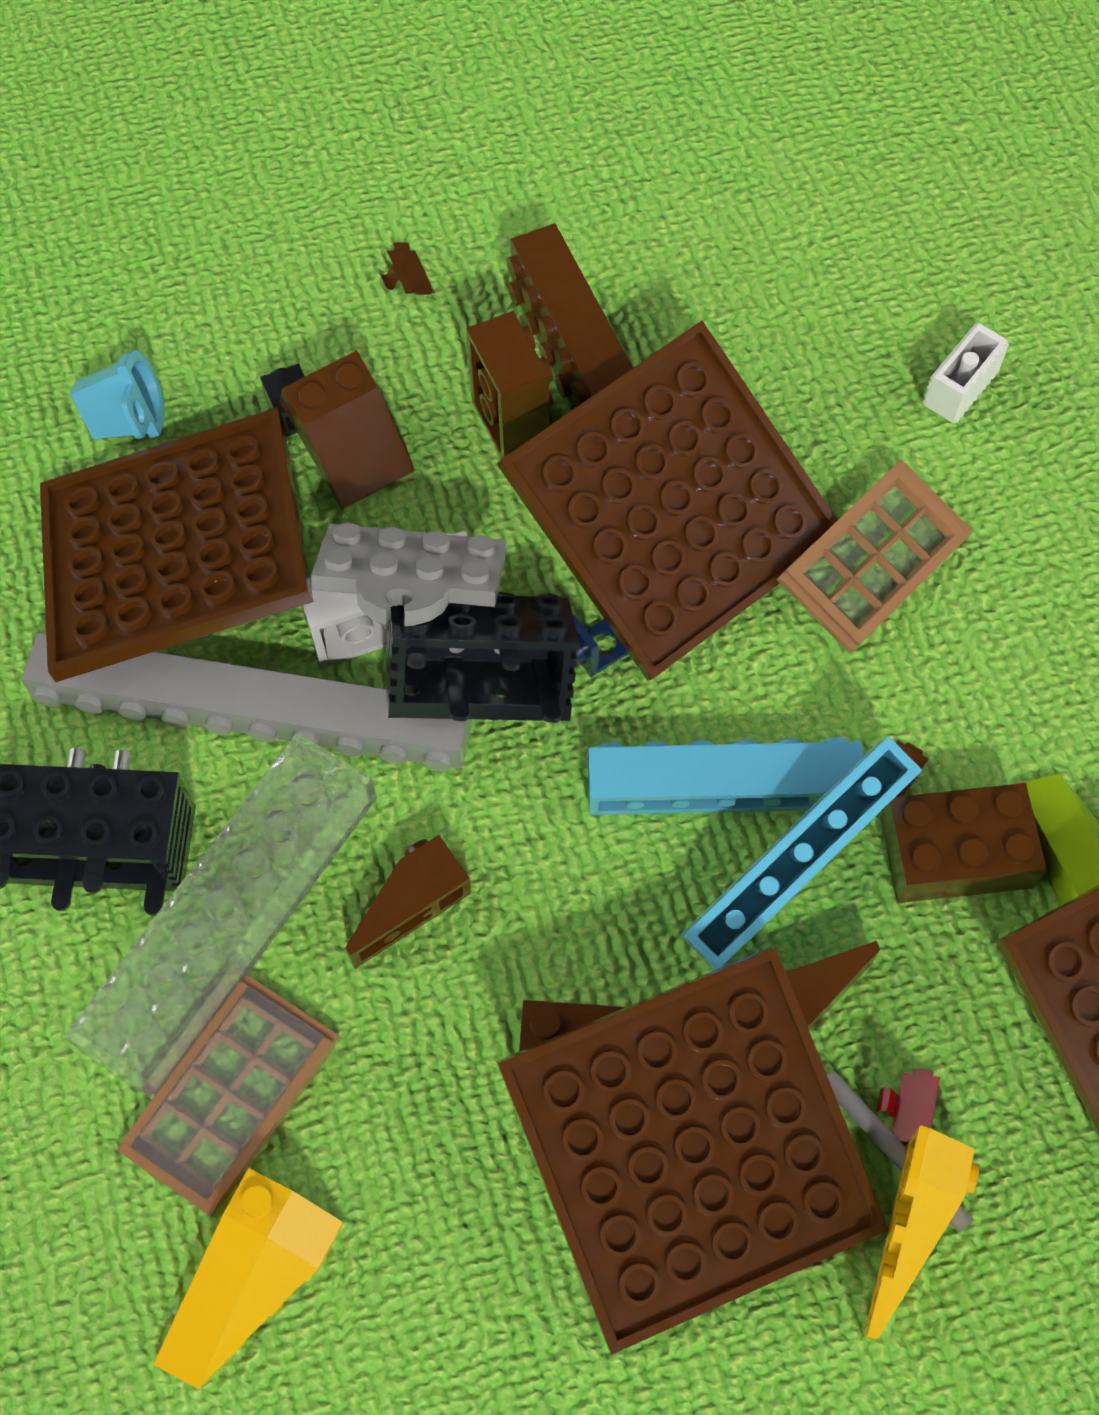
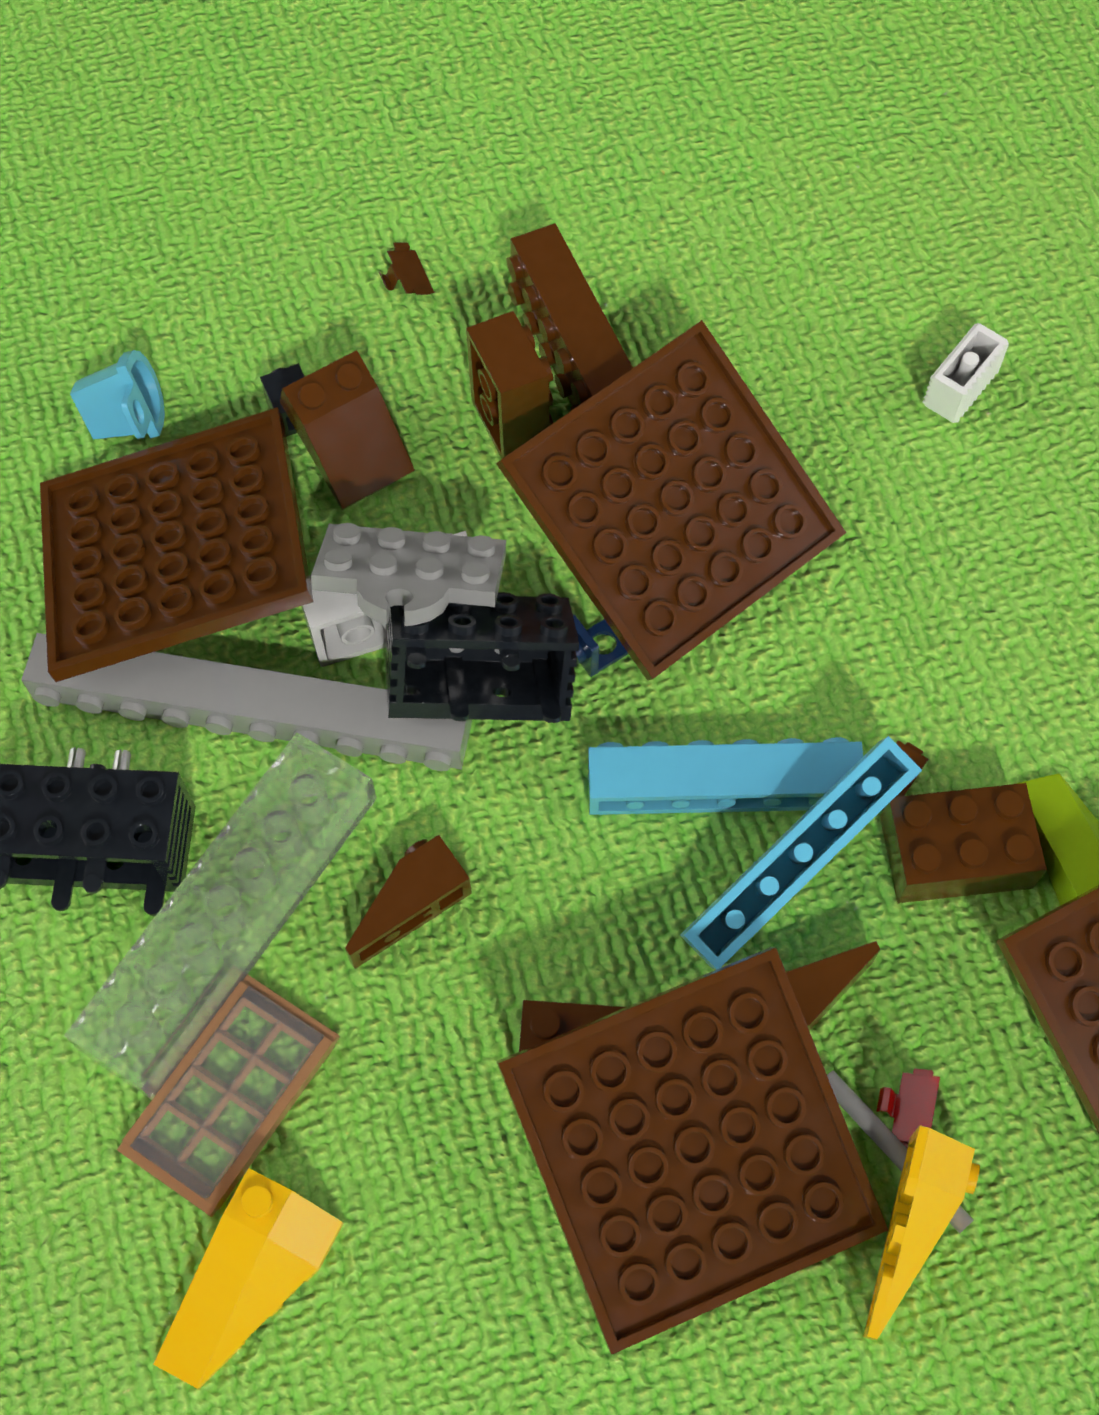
medium nougat piece [776,459,973,654] -> none

